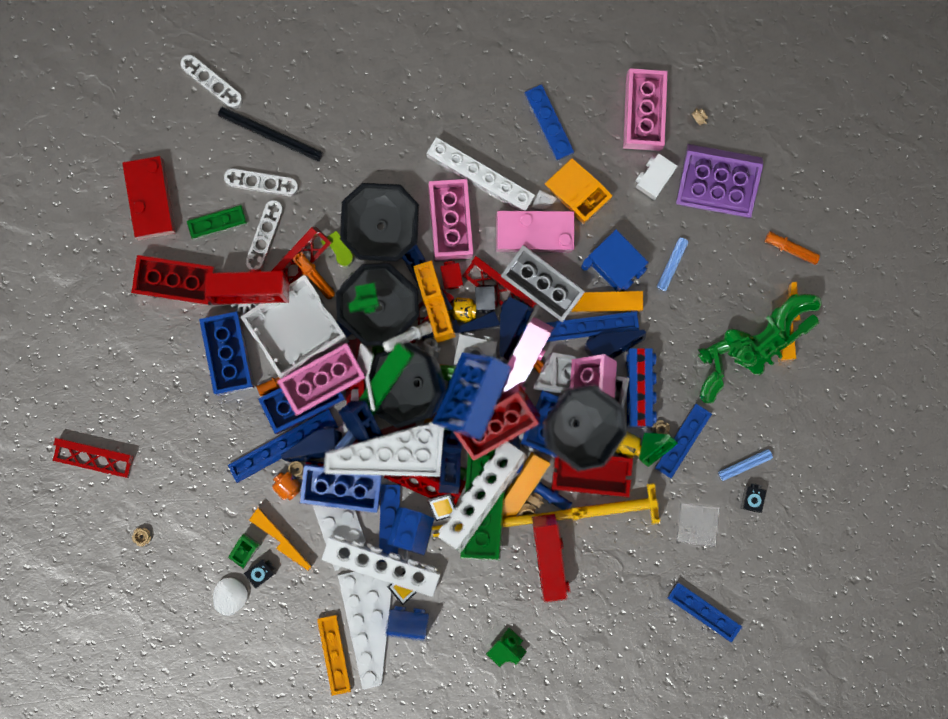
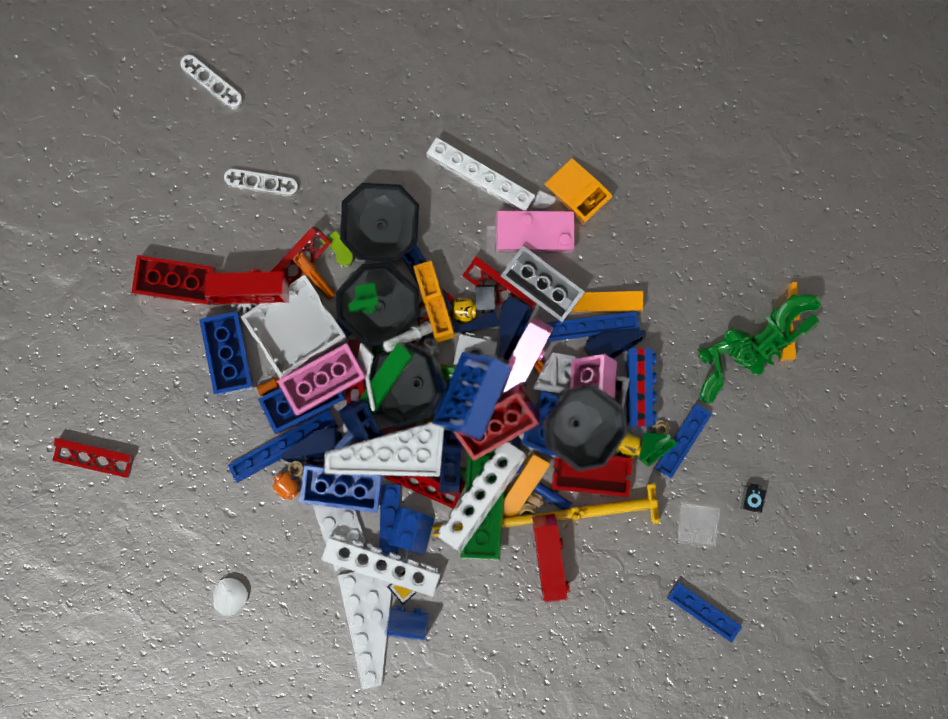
red brick [122,156,176,241] -> none
tan plate [132,528,151,547] -> none
green tile [187,205,247,240] -> none
black axle [218,107,323,162] -> none
green slope [228,533,261,569] -> none
black brick [244,559,276,589] -> none
white beam [246,200,283,270] -> none
light orange slope [249,508,312,571] -> none
light orange plate [317,615,351,696] -> none
piece [427,493,456,521] -> none
bright pink brick [428,179,473,261] -> none
red brick [440,261,463,291] -> none
green brick [486,628,527,667] -> none
blue plate [524,84,574,161] -> none
blue container [581,230,648,292] -> none
bright pink brick [623,69,667,151] -> none
white brick [636,154,678,200] -> none
light blue axle [657,237,688,291] -> none
medium lavender slope [676,144,763,218] -> none
tan plate [692,108,708,126] -> none
light blue axle [718,449,773,481] -> none
orange axle [764,231,820,265] -> none

